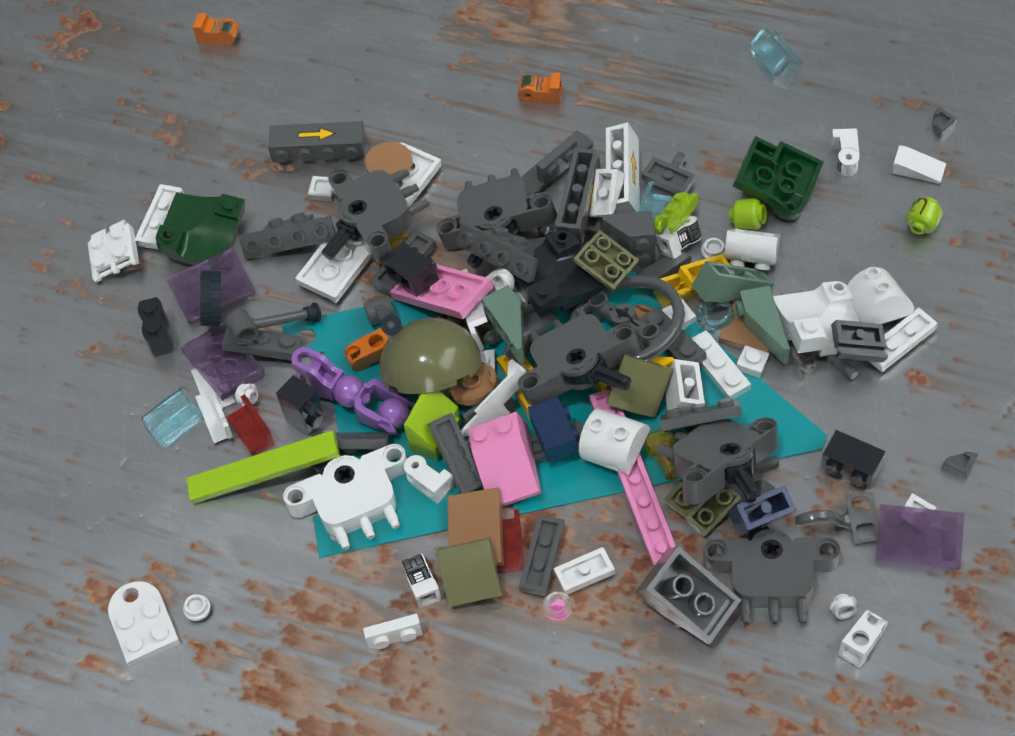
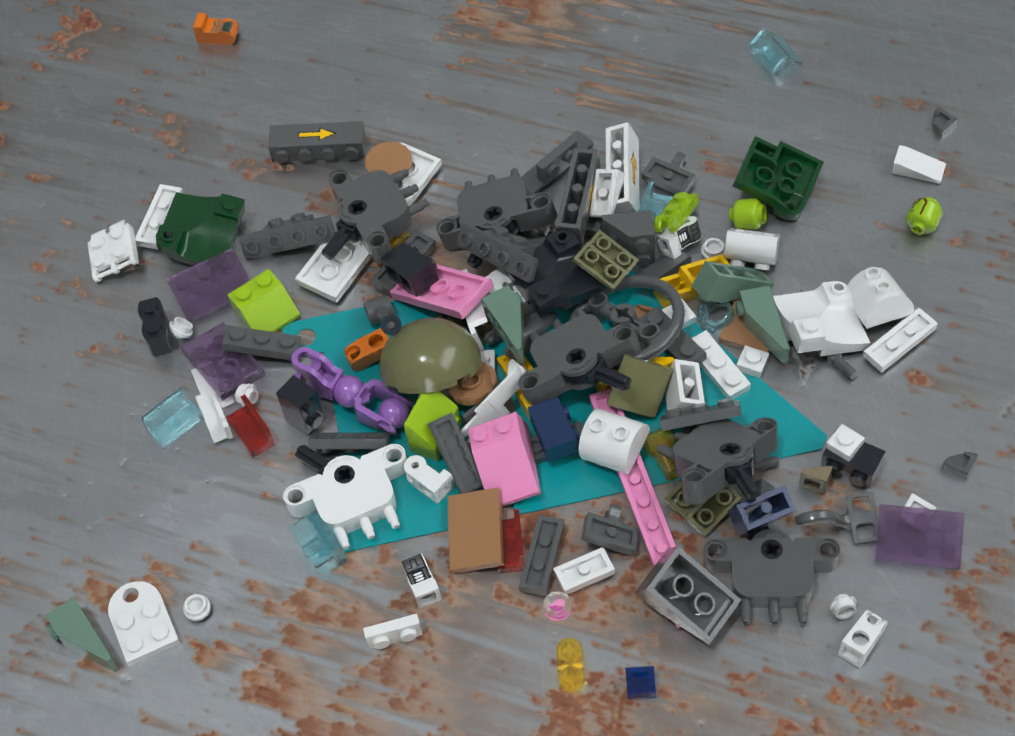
lime tile [186,430,340,504] -> none
black wheel [200,271,221,326] -> none
dark grey piece [225,302,321,345] -> none
white tile [308,176,334,202] -> none
olive slope [437,537,503,607] -> none
white plate [492,269,515,291] -> none
orange leg [517,73,563,104] -> none
white leg [831,128,860,177] -> none
plate [831,320,888,362] -> none
none -> sand green slope [45,597,119,672]
none -> white plate [168,317,193,339]
none -> lime slope [227,269,301,332]
none -> clear light blue panel [289,510,347,568]
none -> clear yellow piece [556,637,585,692]
none -> dark grey plate [581,503,639,556]
none -> clear blue plate [625,666,656,699]
none -> dark tan slope [799,466,833,495]
none -> white plate [826,424,865,462]

